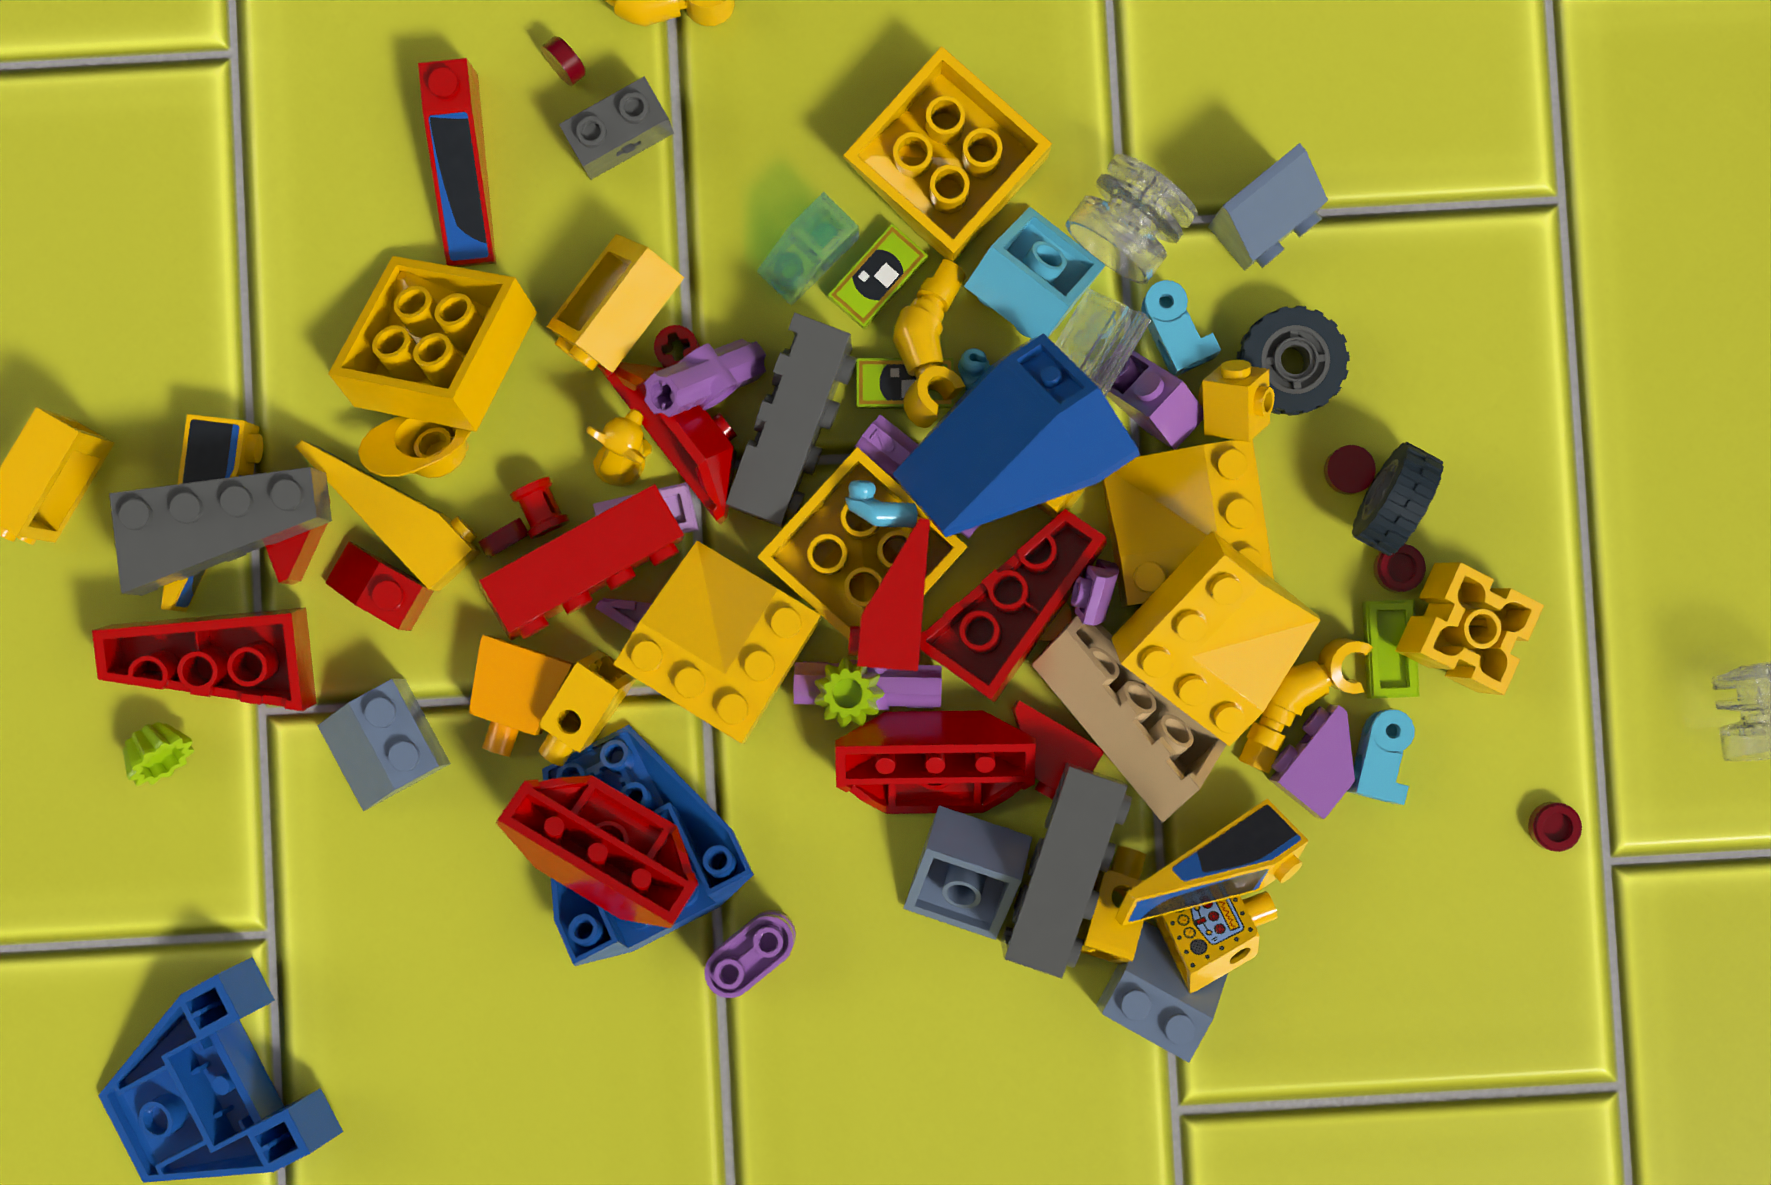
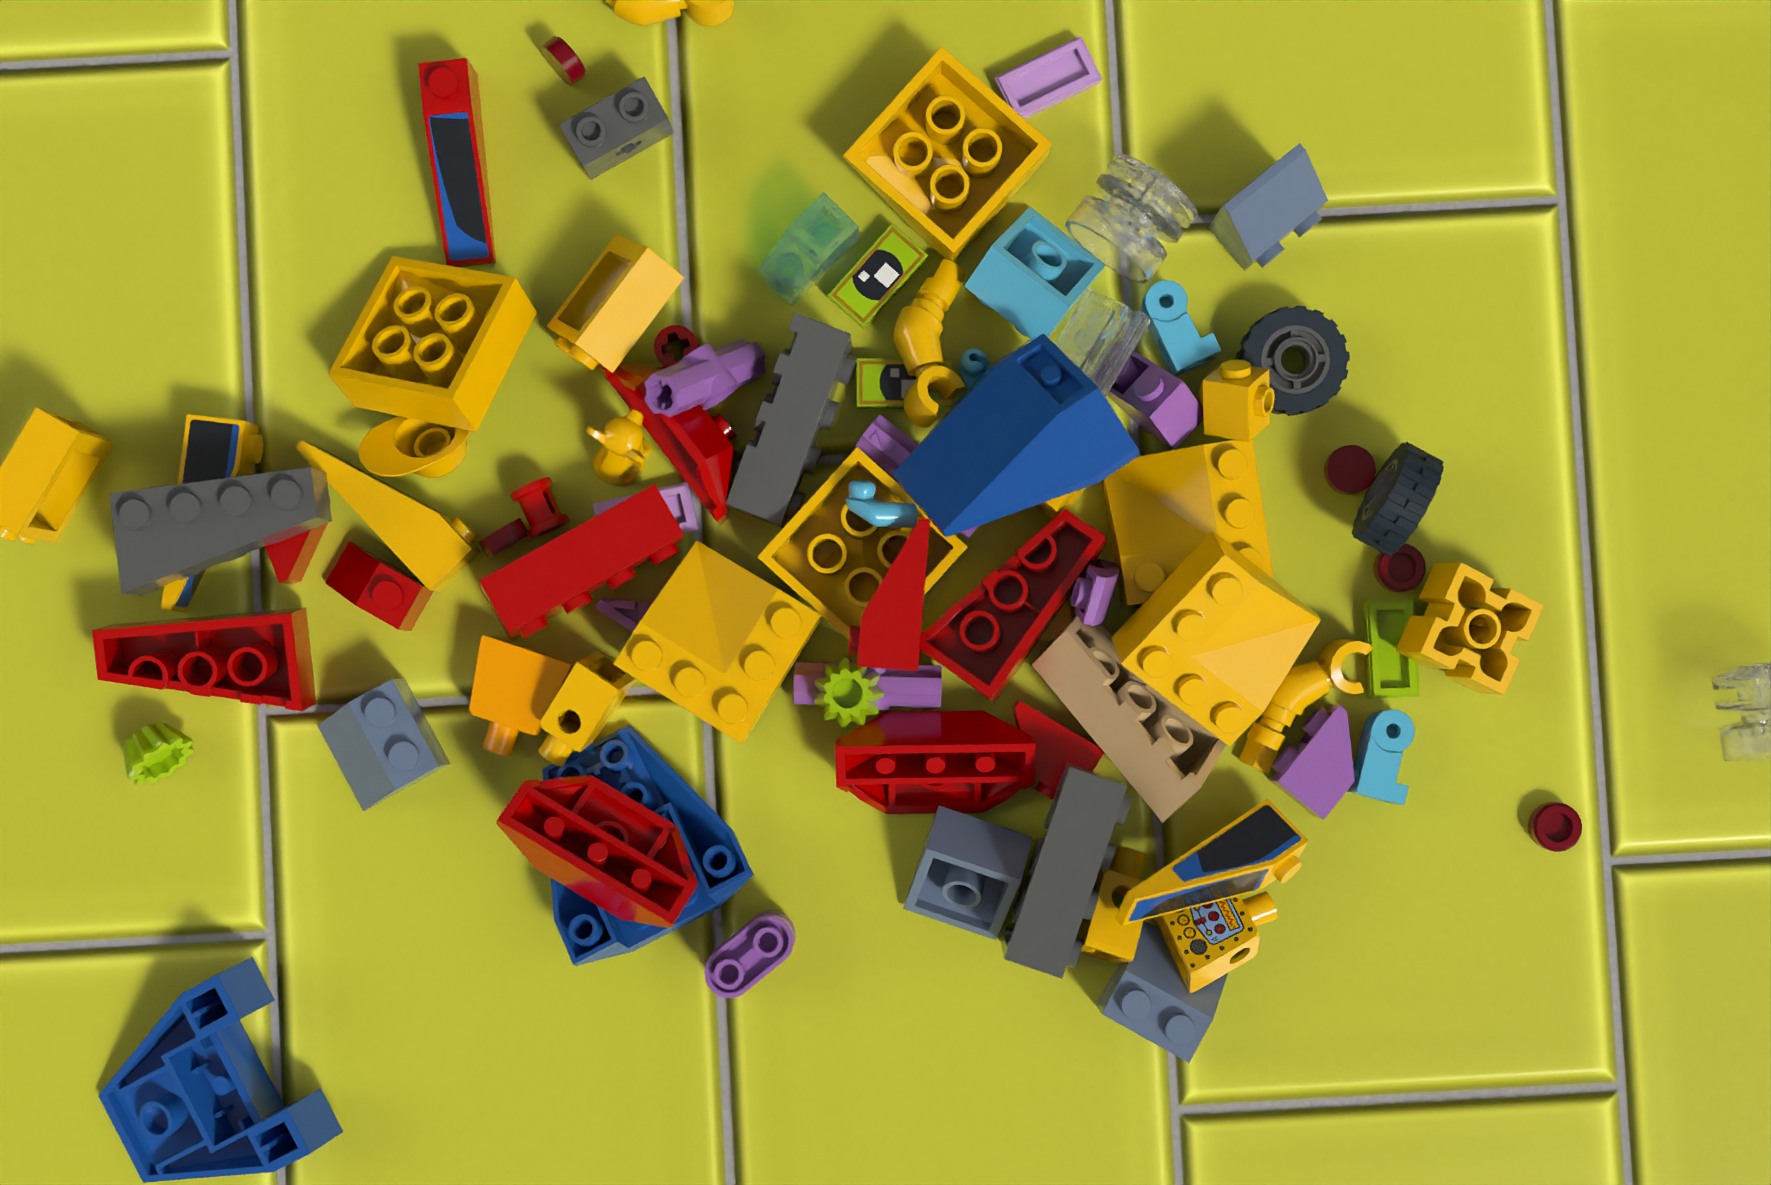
none -> lavender tile [994,36,1102,119]

